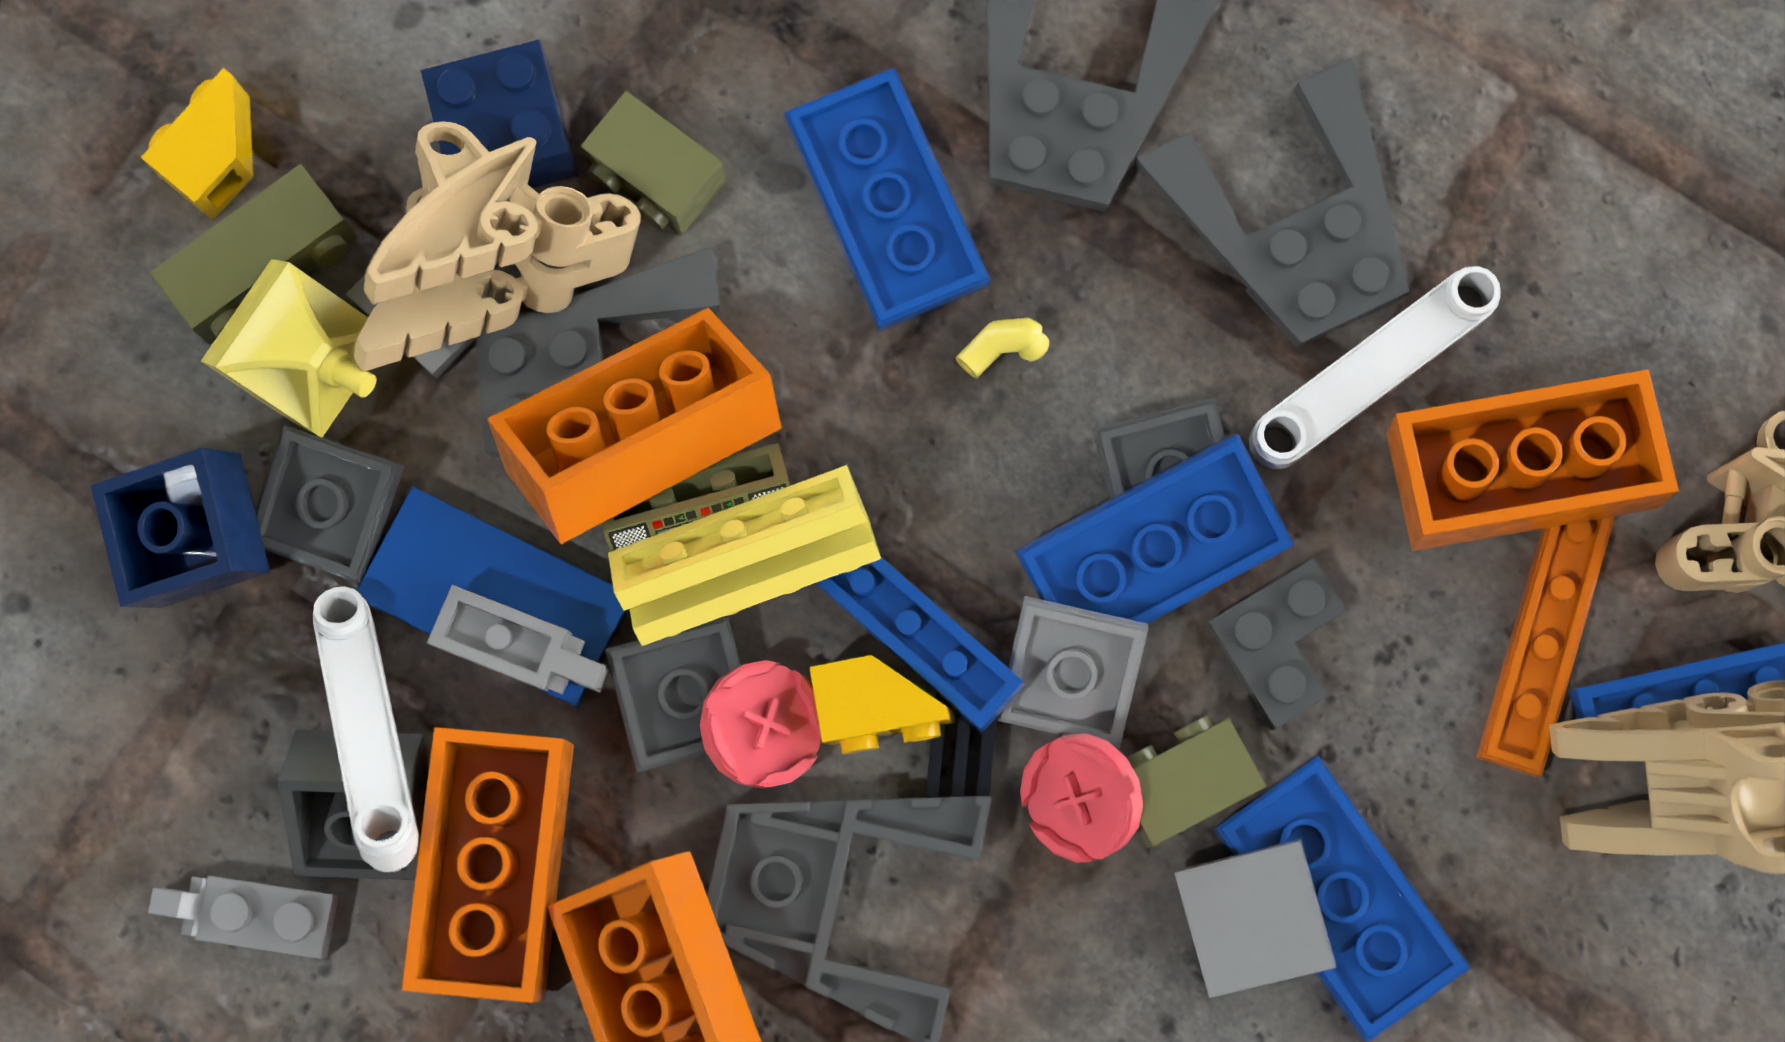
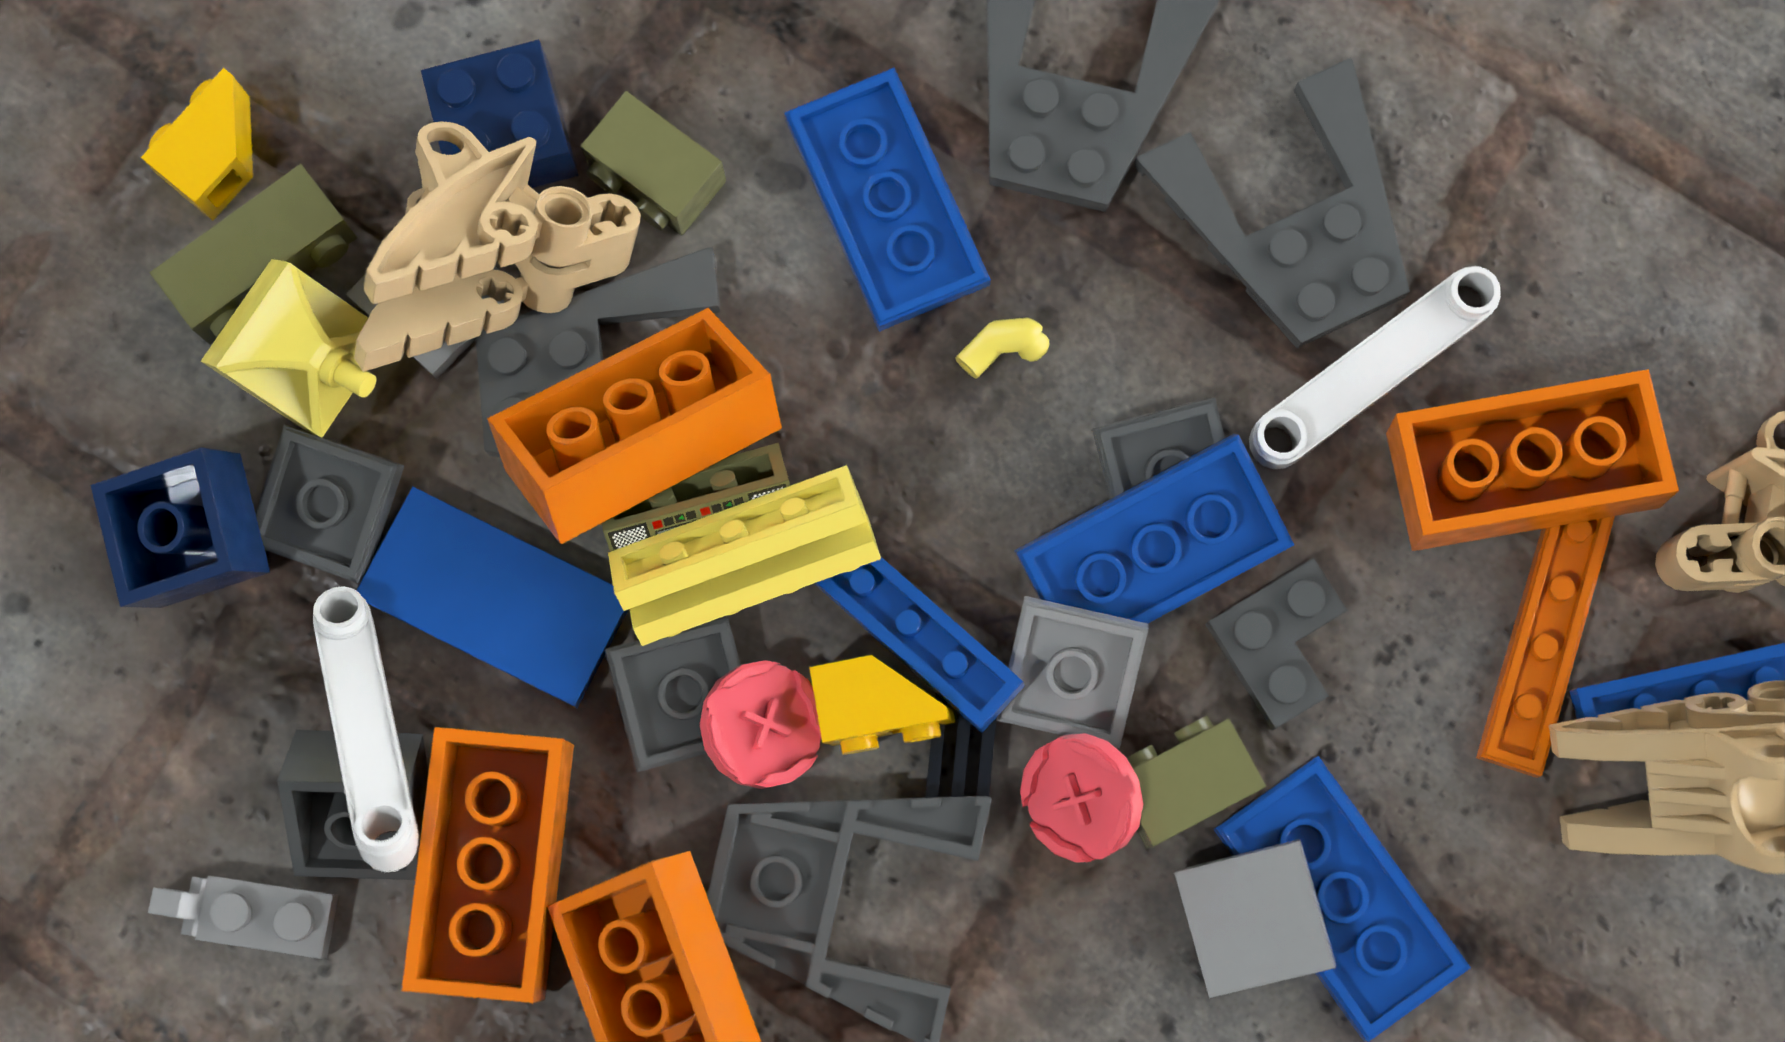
light grey hinge [427,585,610,695] -> none

